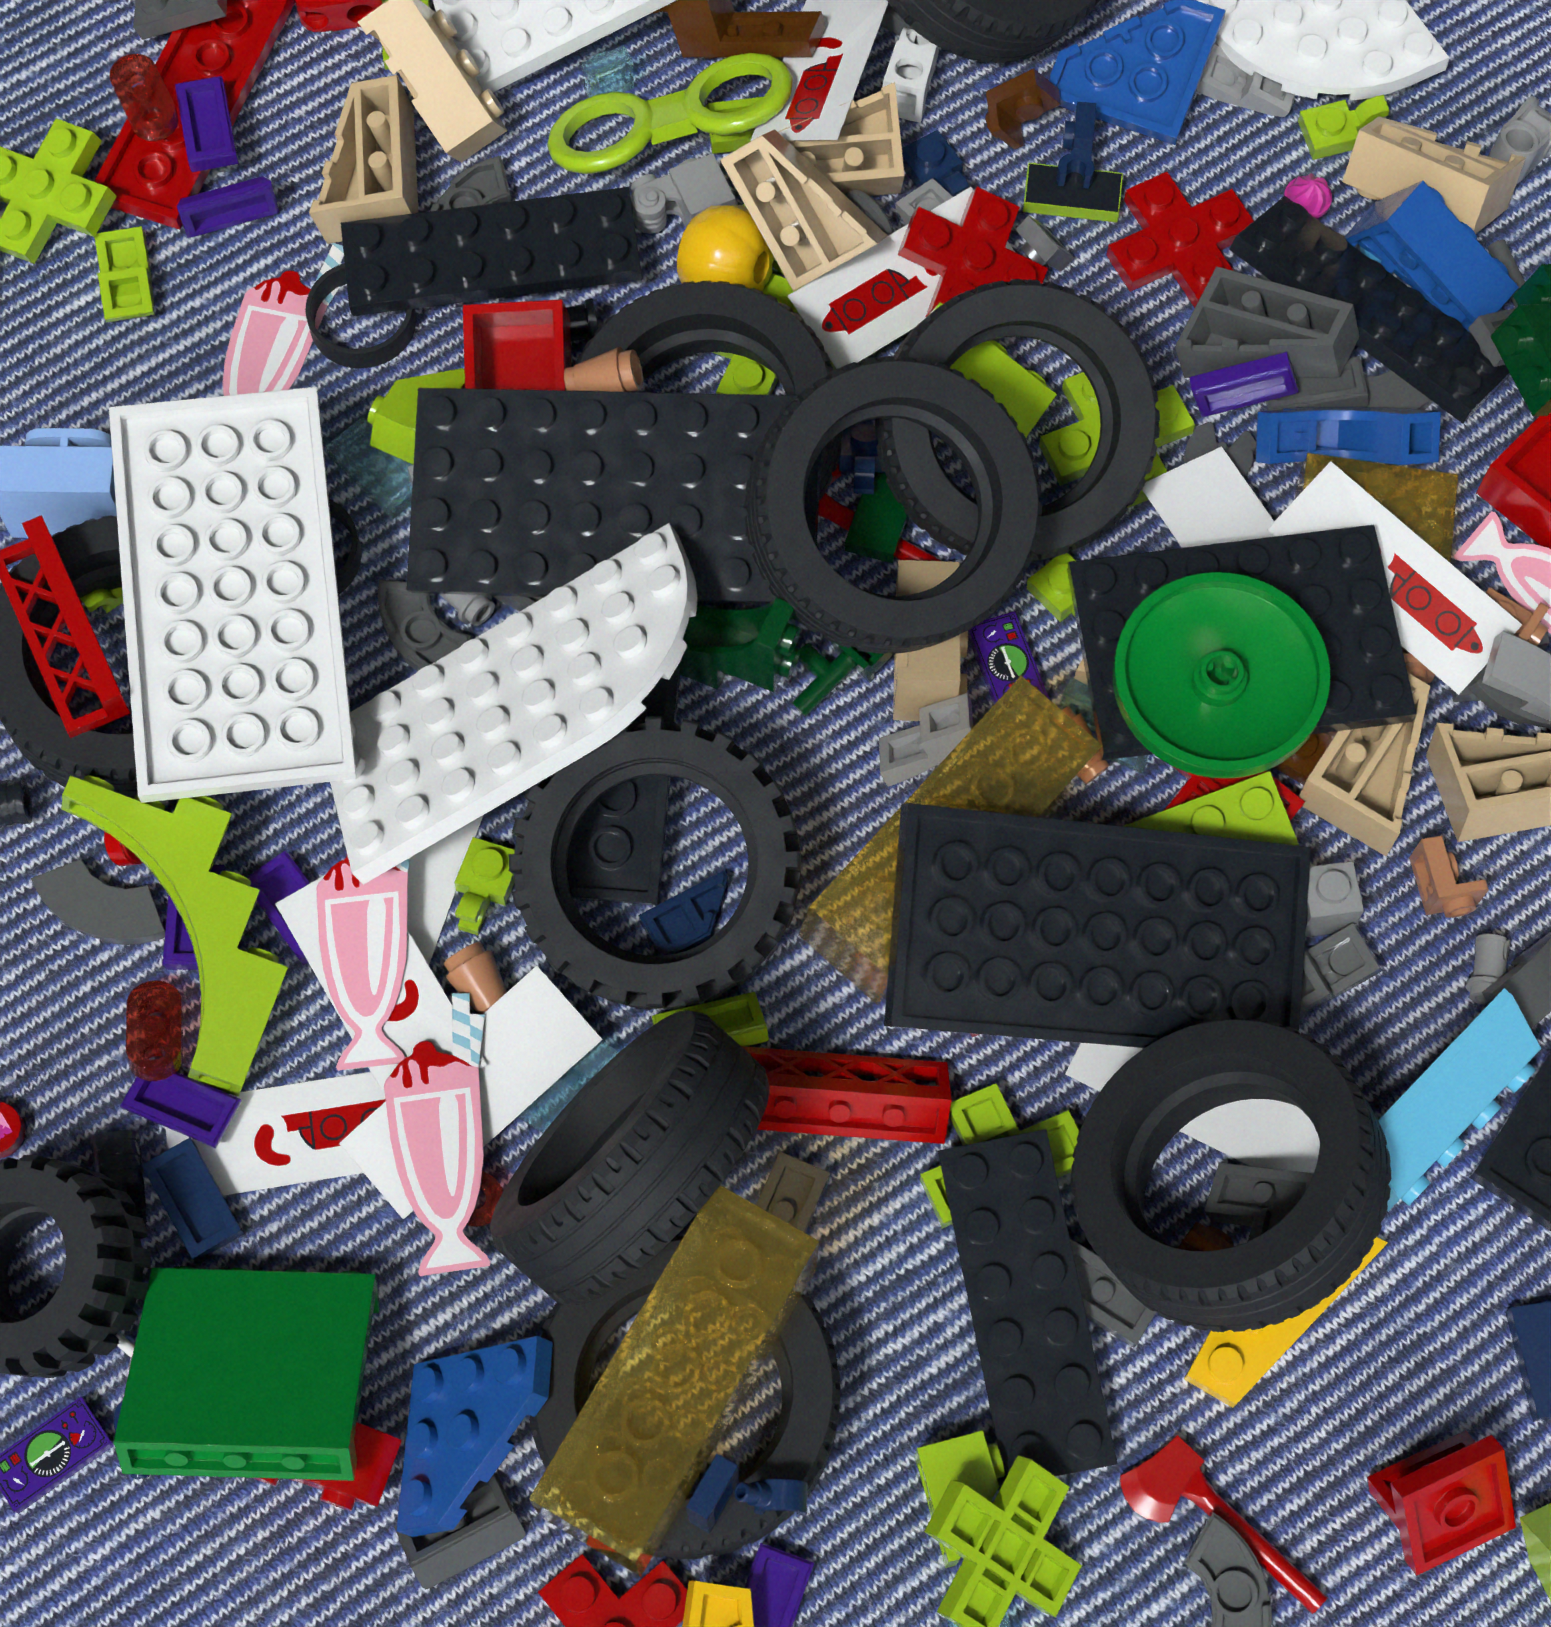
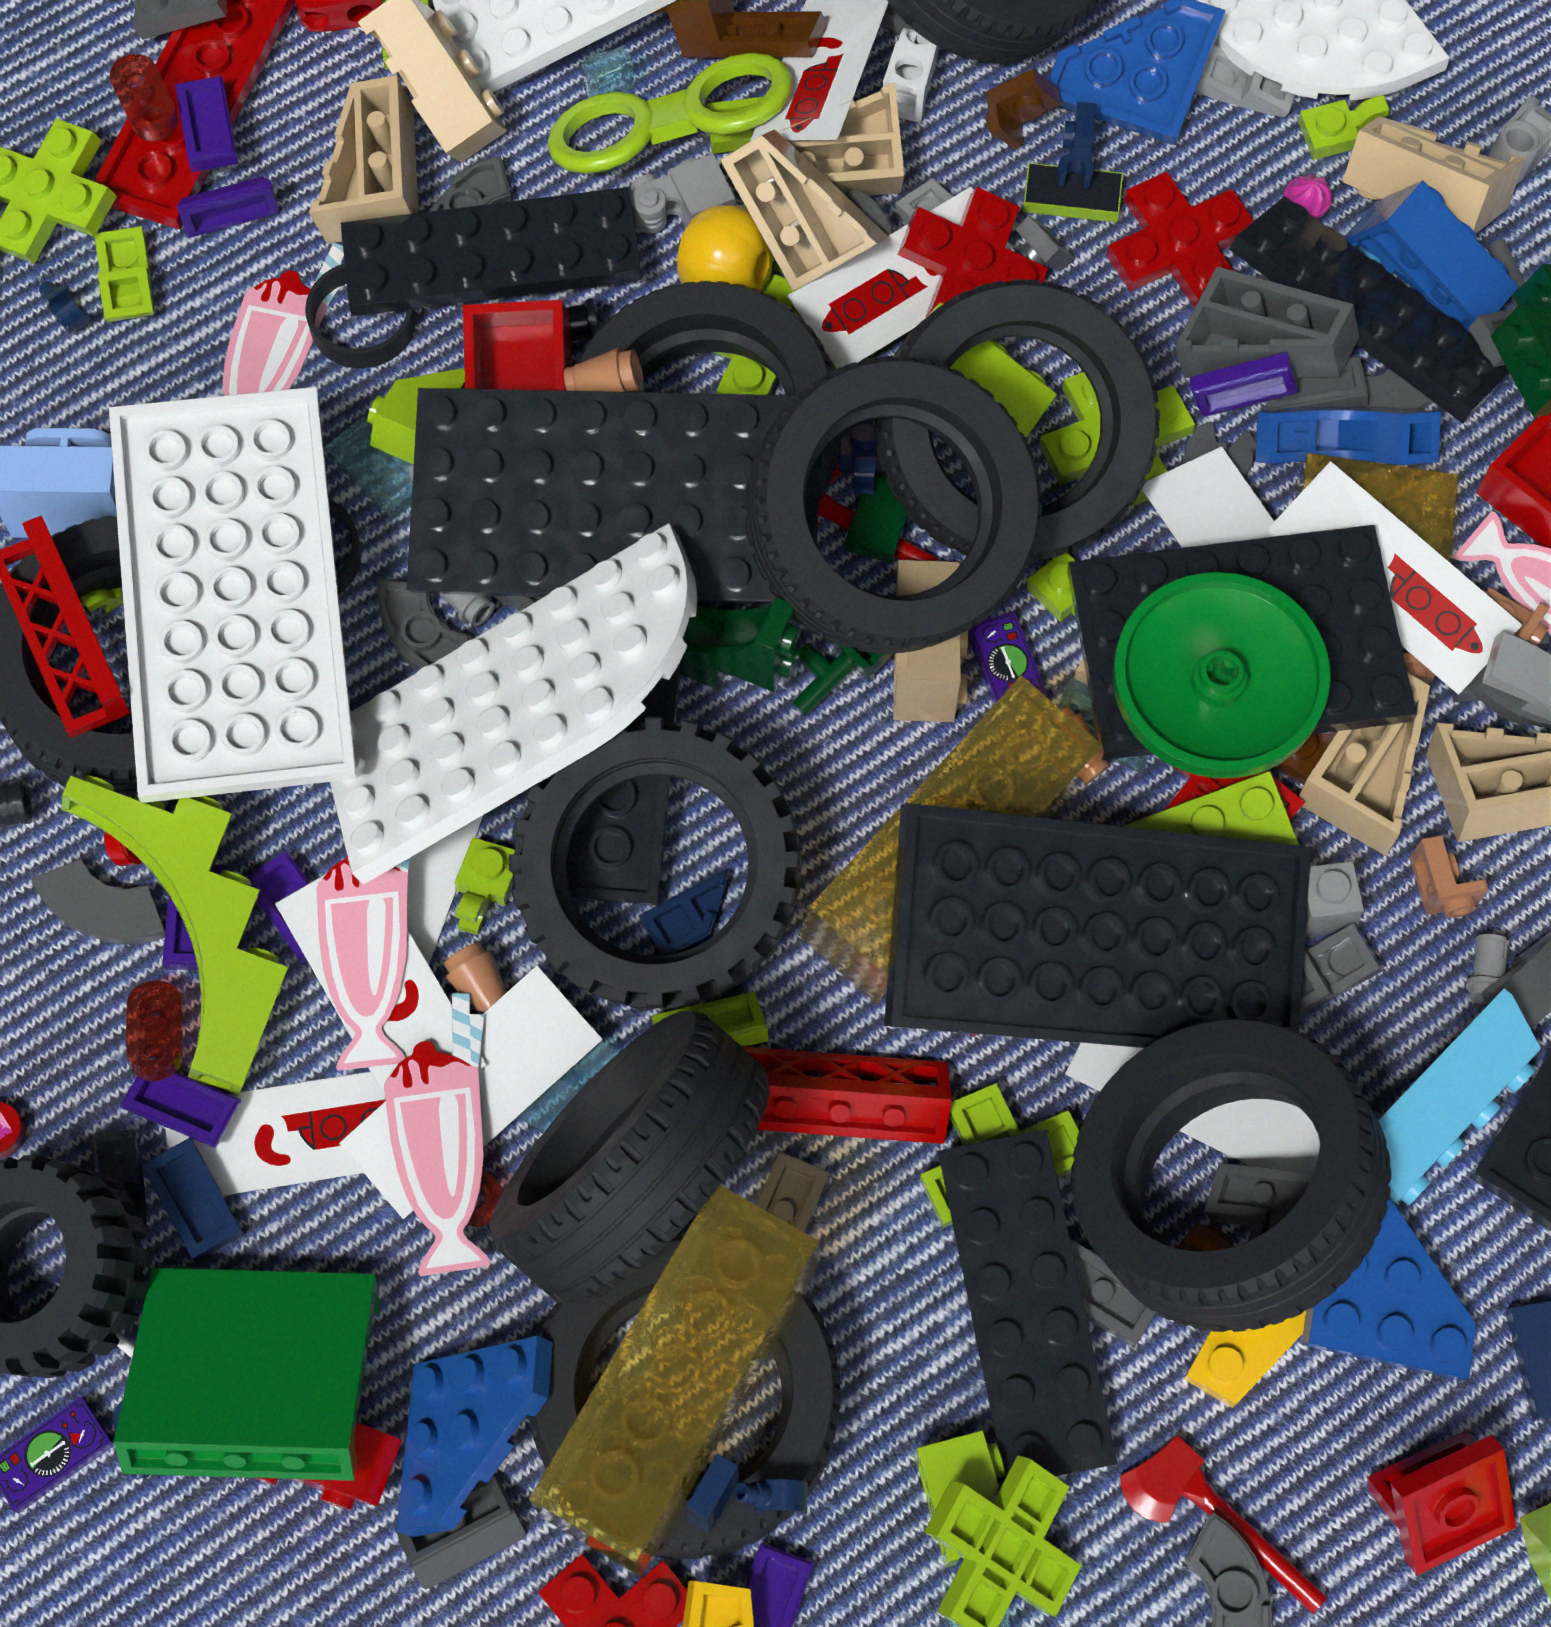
light grey slope [879,693,974,787] -> none
dark blue plate [902,130,969,197] -> none
none -> dark blue piece [39,281,91,334]
none -> blue plate [1301,1199,1476,1381]

